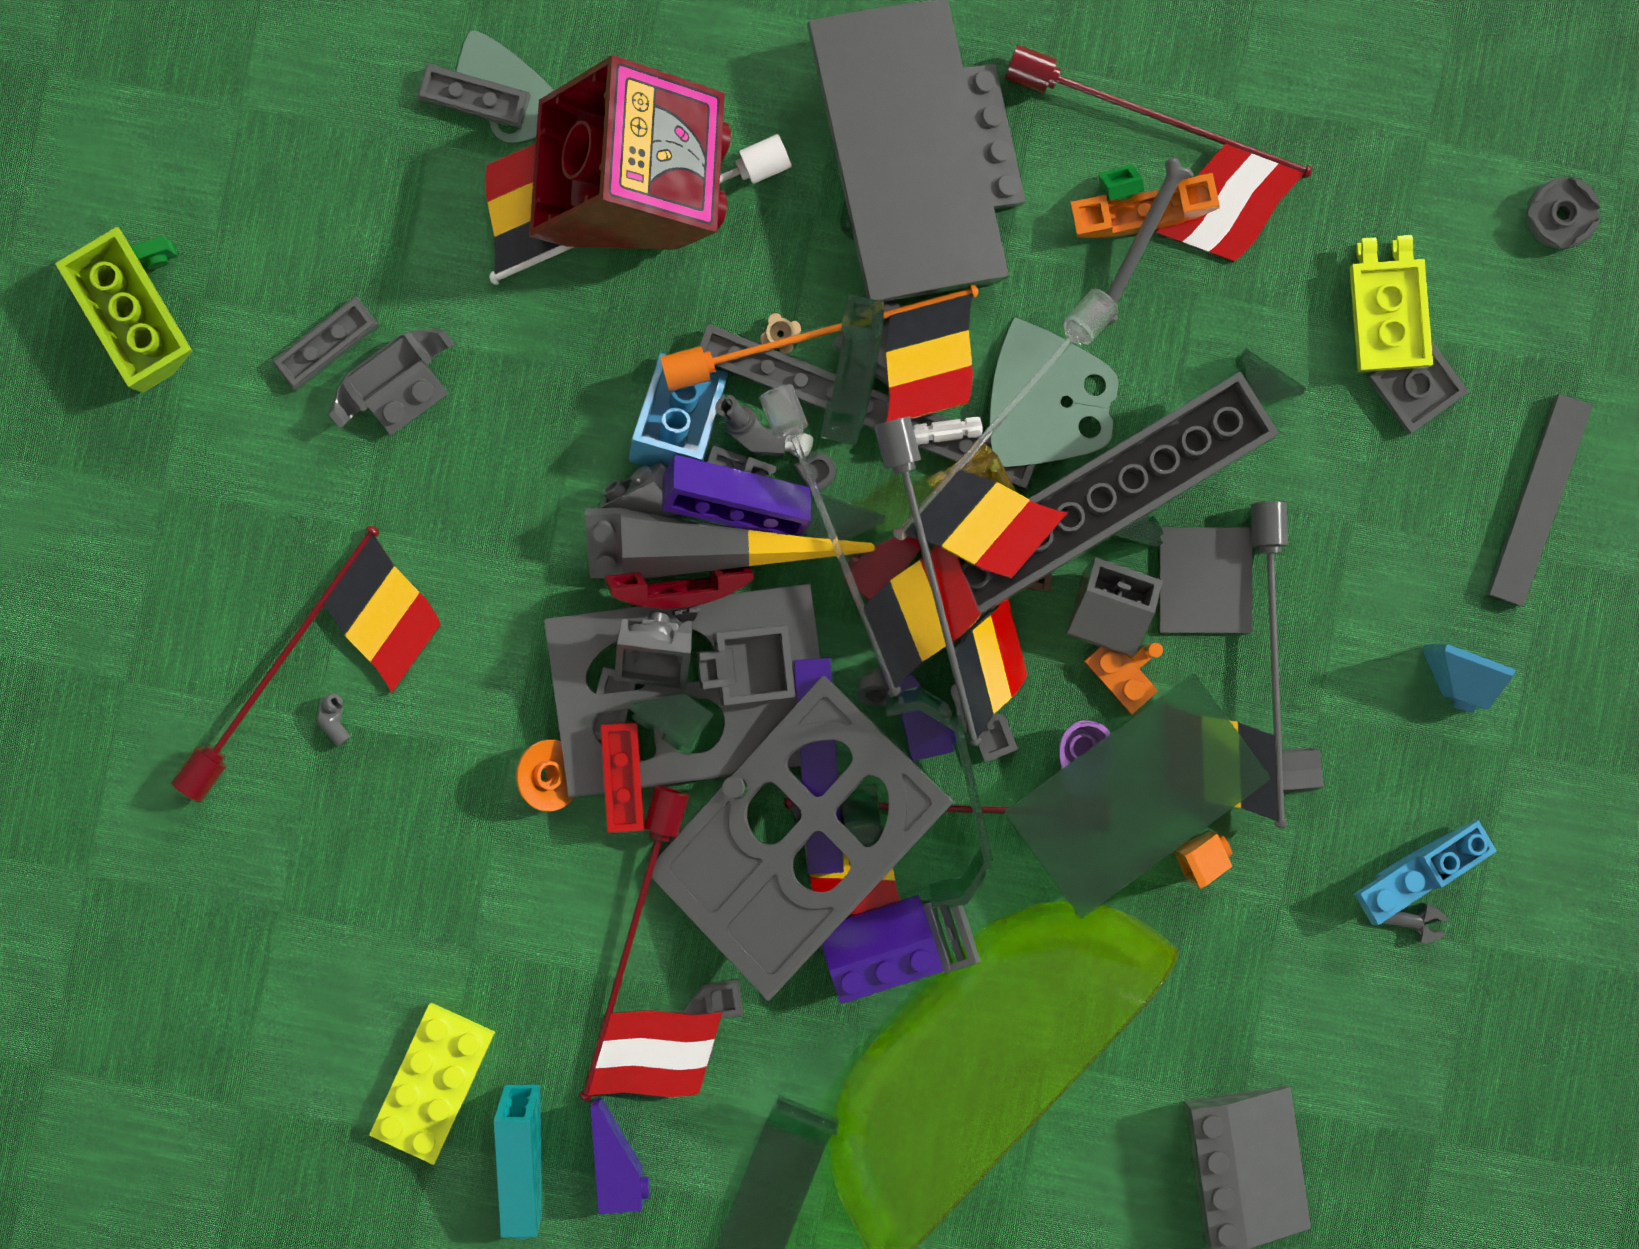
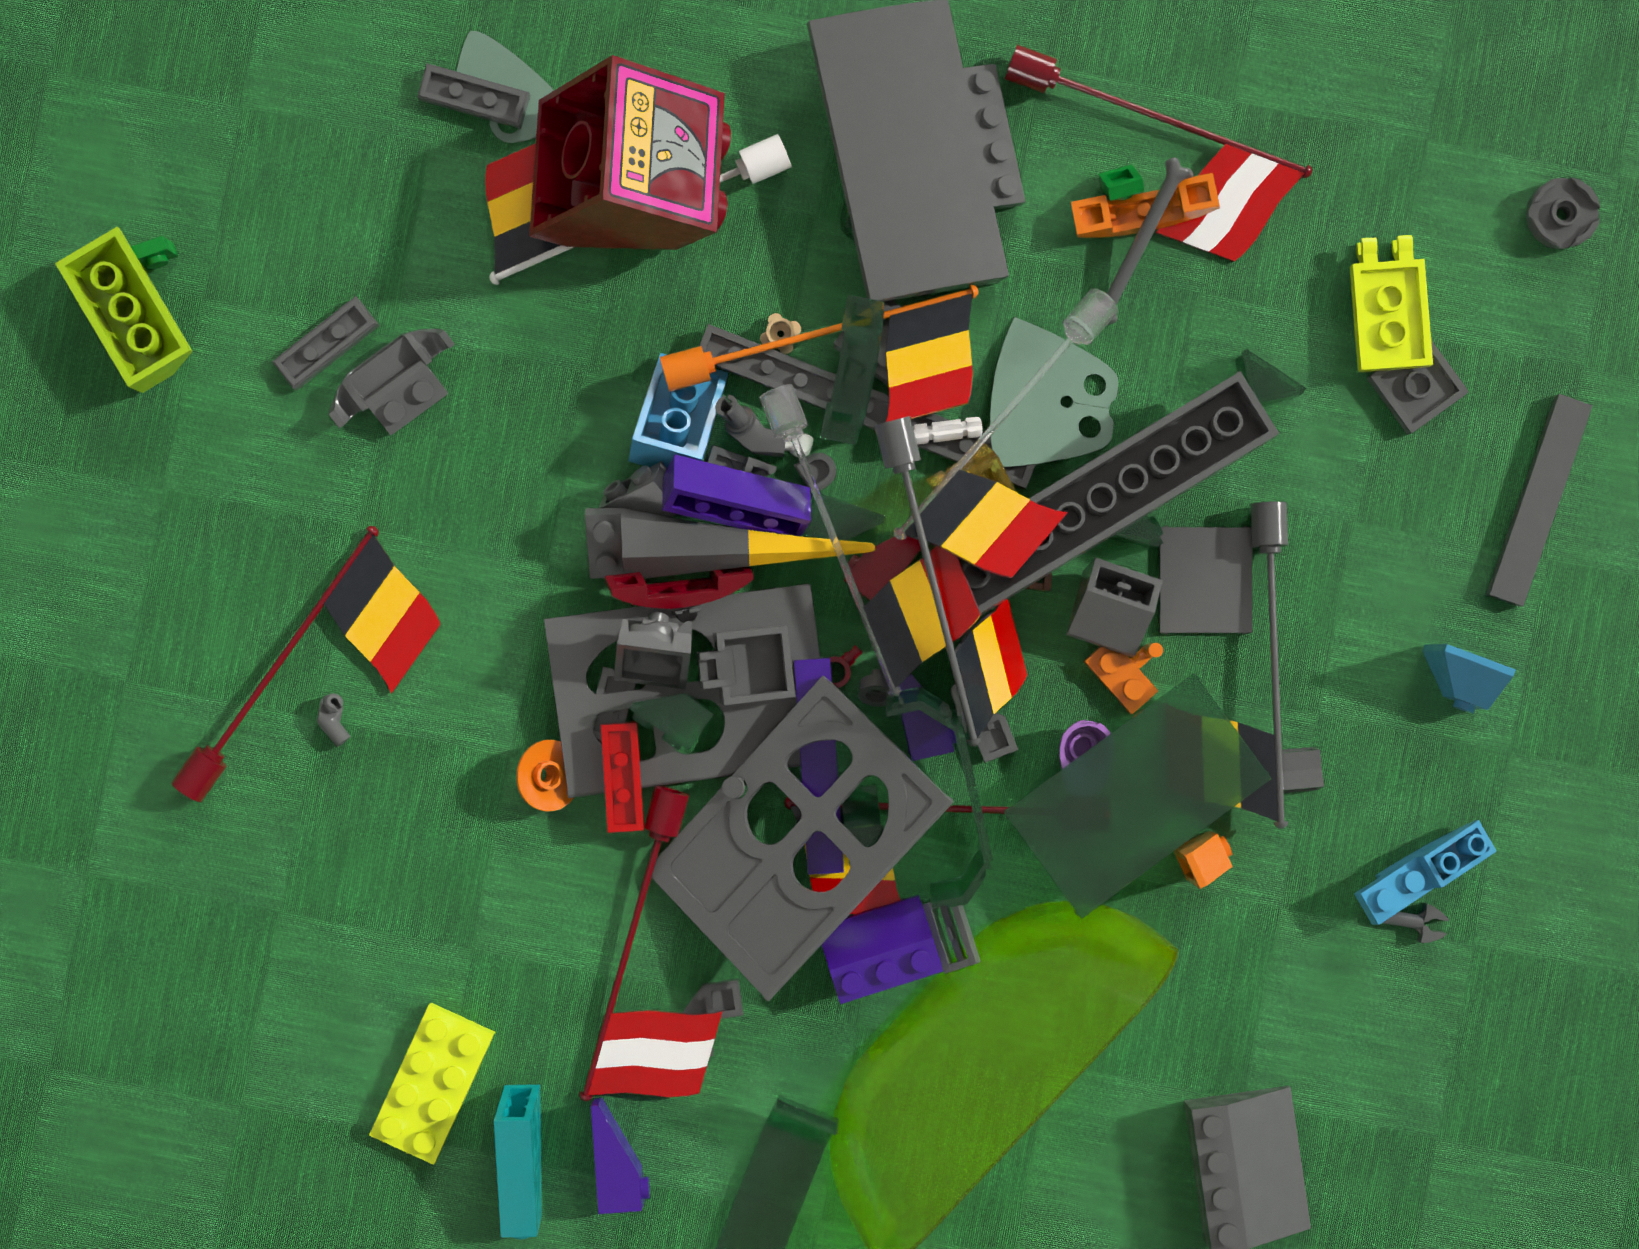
none -> dark red piece [829,645,862,688]

